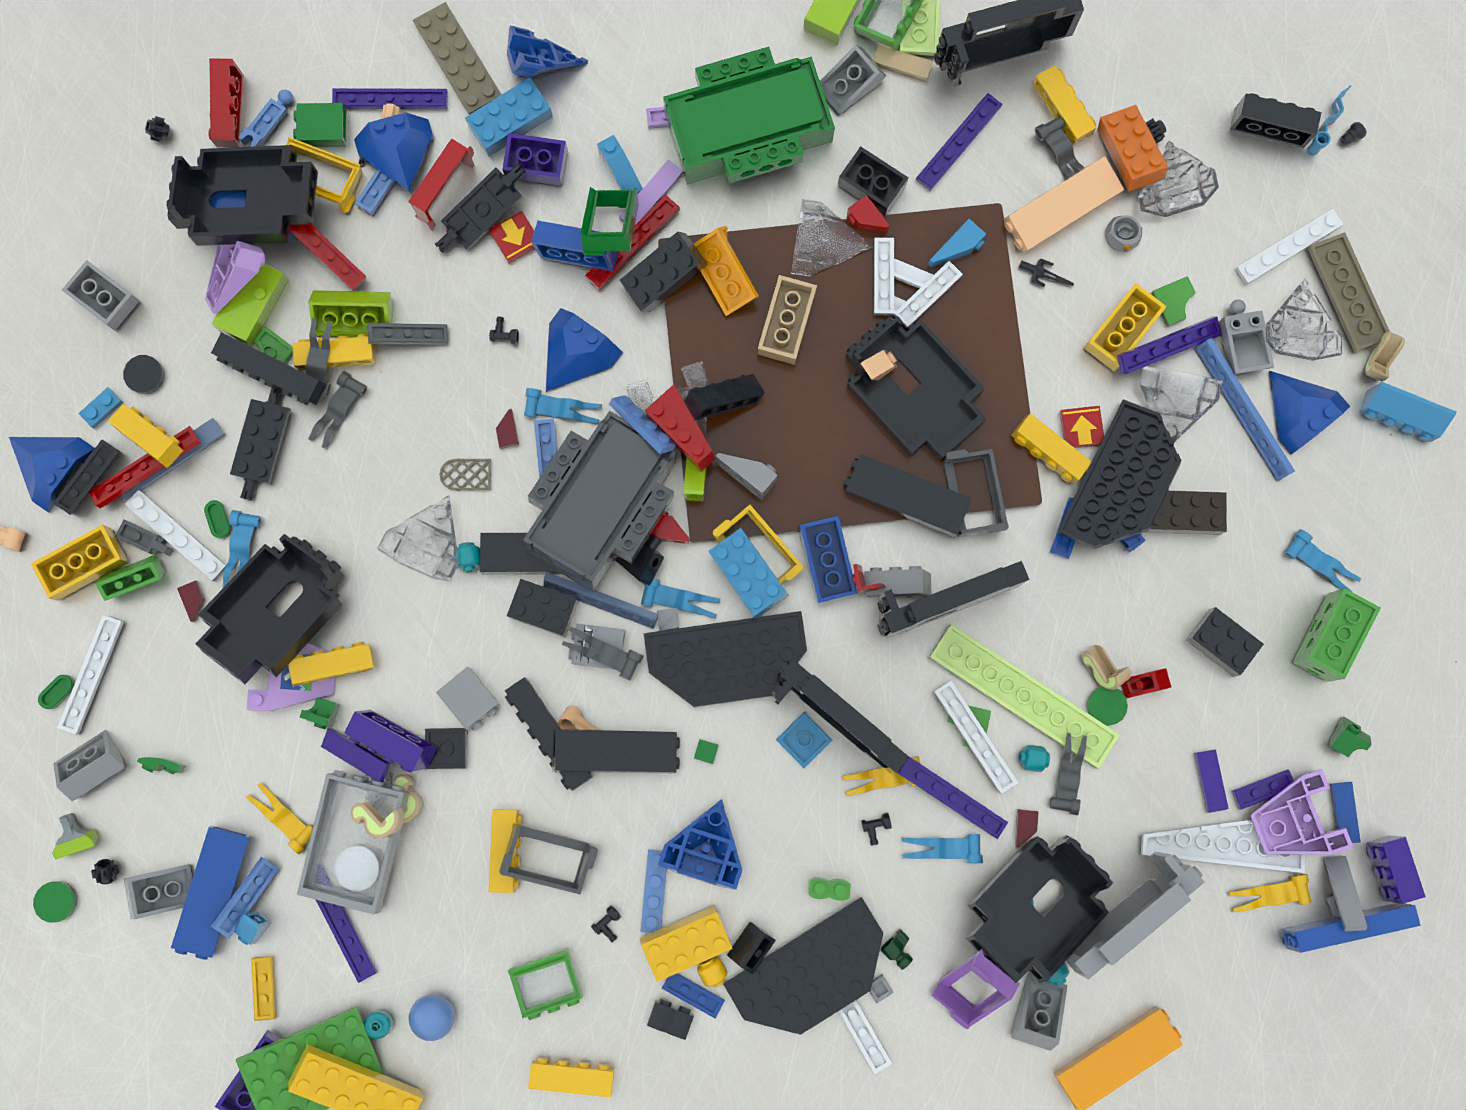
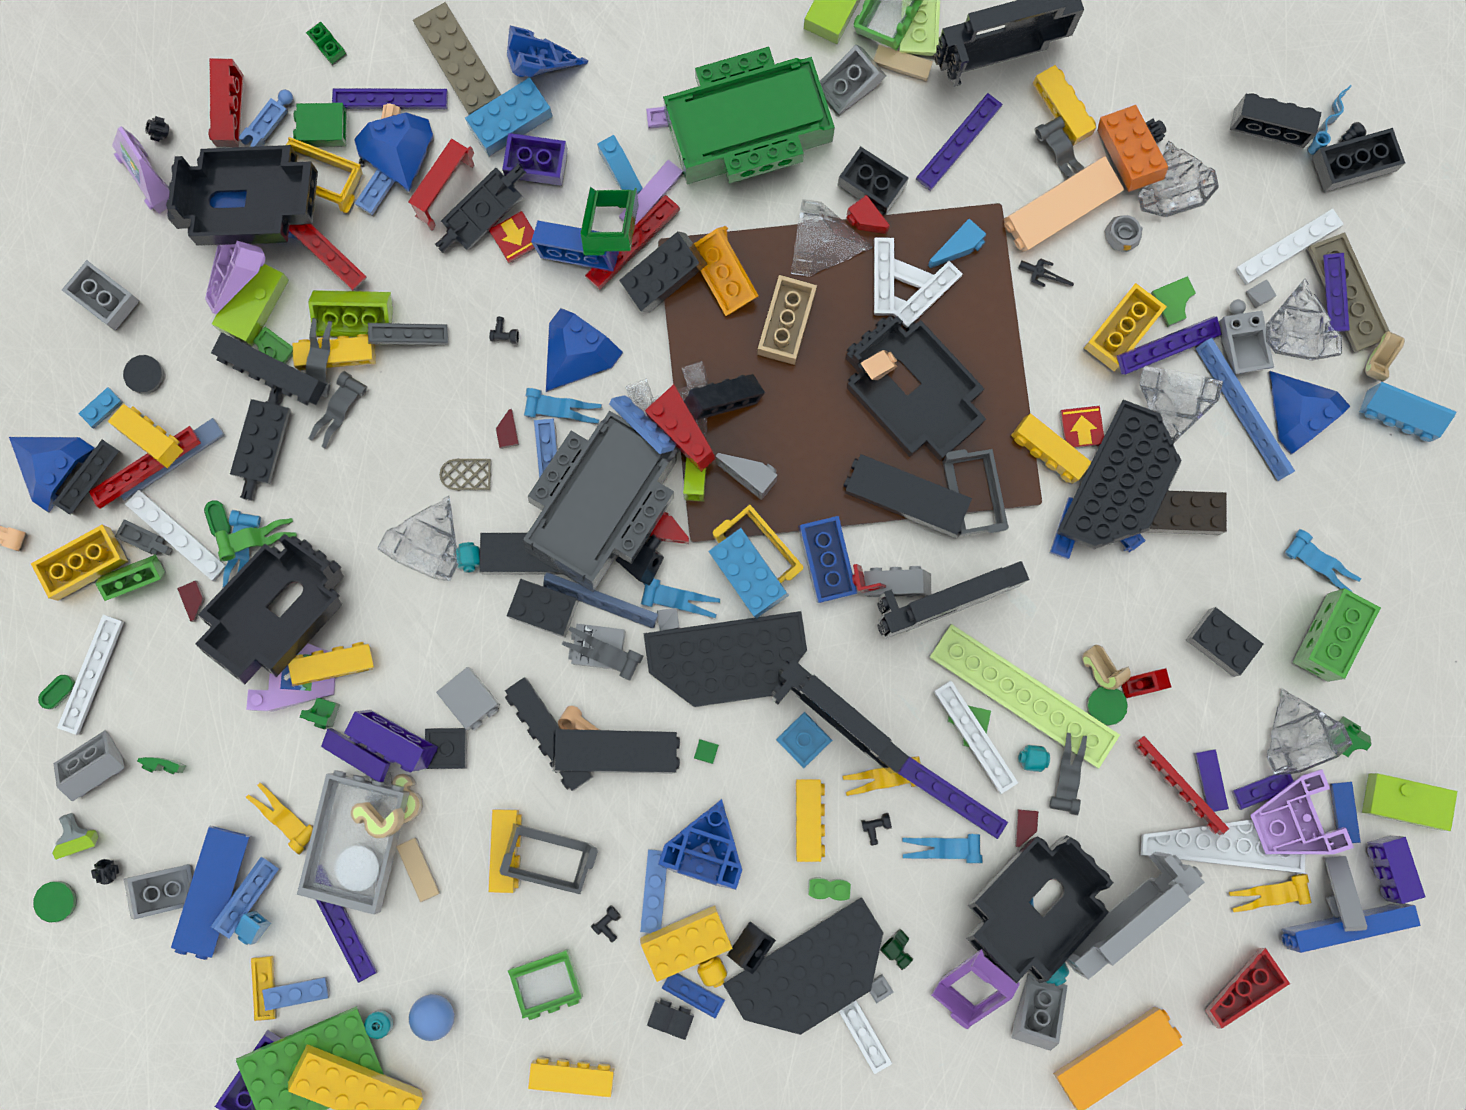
none -> lavender wedge [112,126,170,213]
none -> bright green flag [215,518,297,561]
none -> medium blue plate [262,977,329,1011]
none -> green slope [306,21,346,65]
none -> tan tile [396,838,440,902]
none -> yellow brick [796,779,825,862]
none -> red plate [1135,736,1229,835]
none -> red wedge [1205,948,1290,1029]
none -> light grey slope [1246,280,1277,308]
none -> clear wedge [1267,688,1353,775]
none -> black brick [1312,128,1405,192]
none -> dark purple tile [1323,253,1350,333]
none -> lime brick [1362,773,1458,831]

